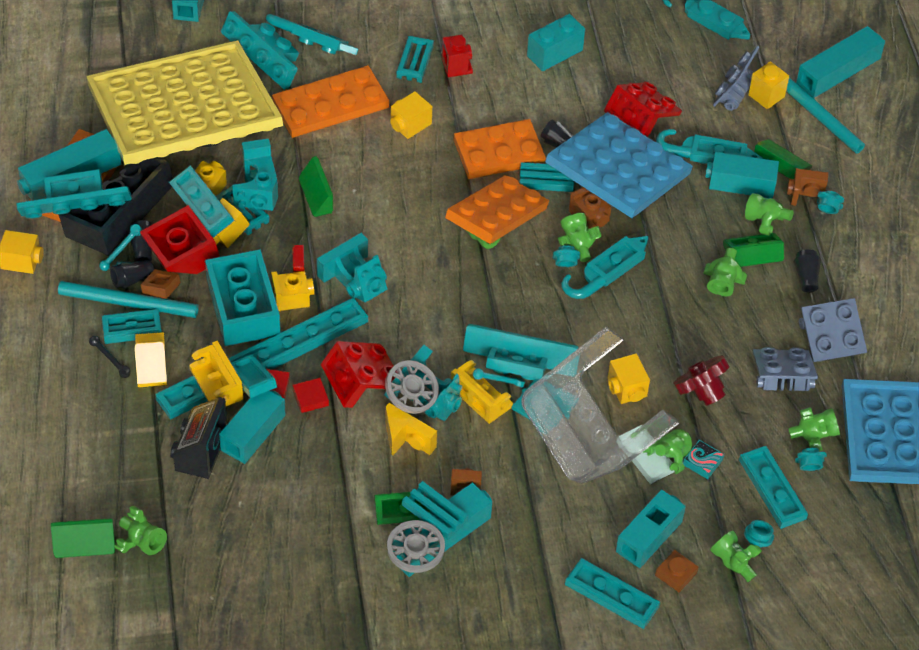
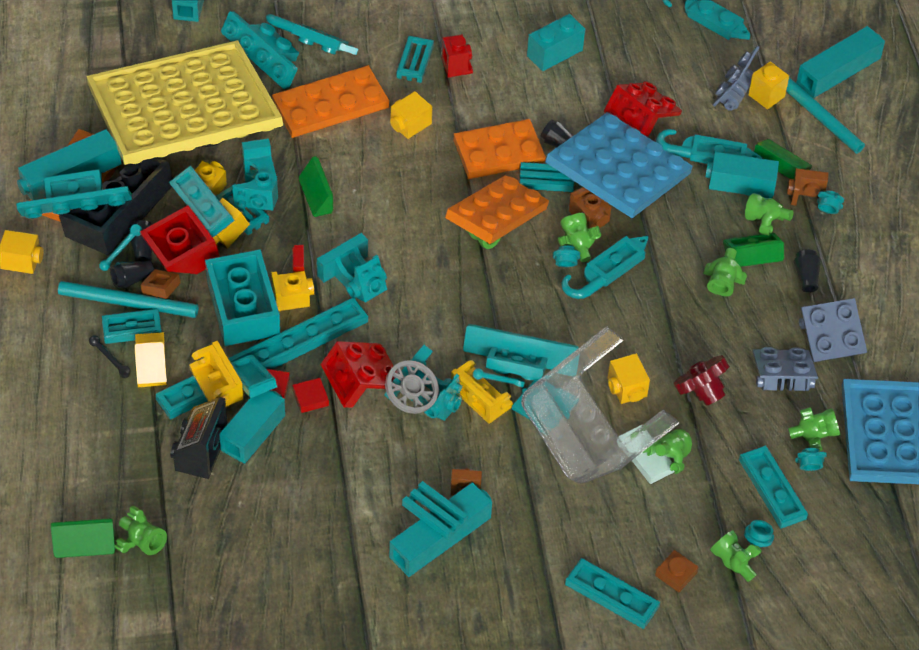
green slope [374,492,430,525] -> none
yellow slope [385,403,437,456] -> none
light grey wheel [387,520,445,573] -> none
teal brick [616,489,686,568] -> none
tile [683,440,724,479] -> none

